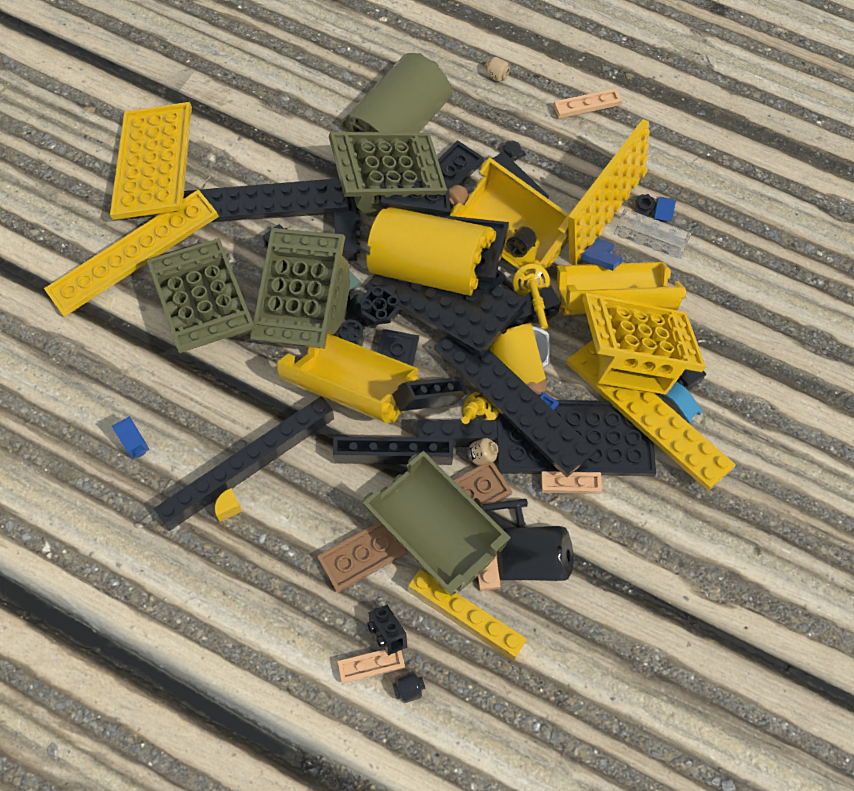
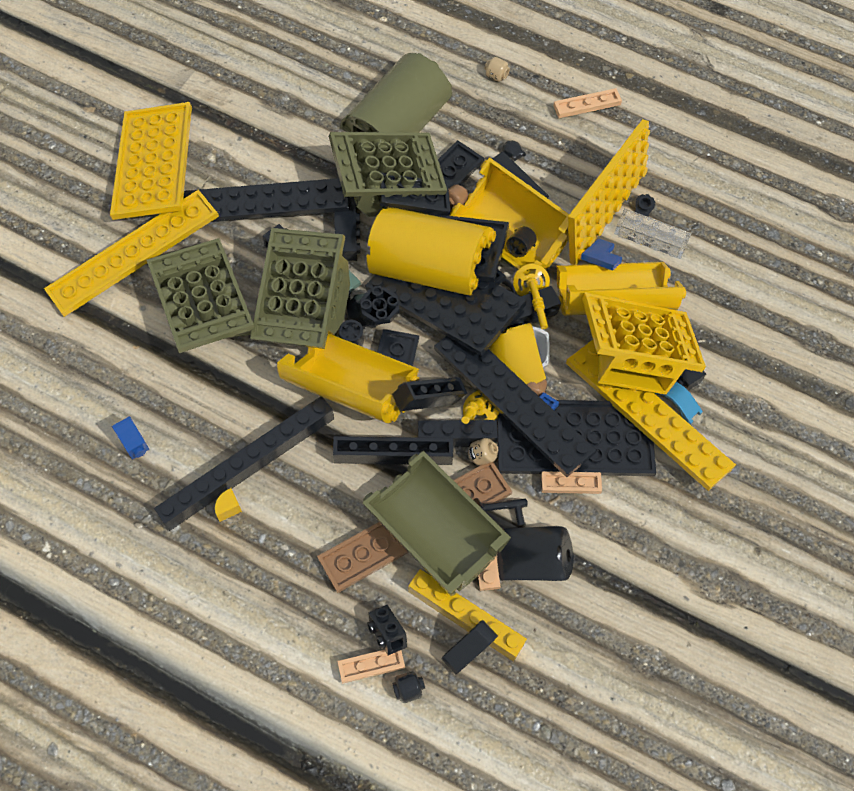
blue brick [654,196,676,221] -> none
none -> black beam [441,620,498,675]

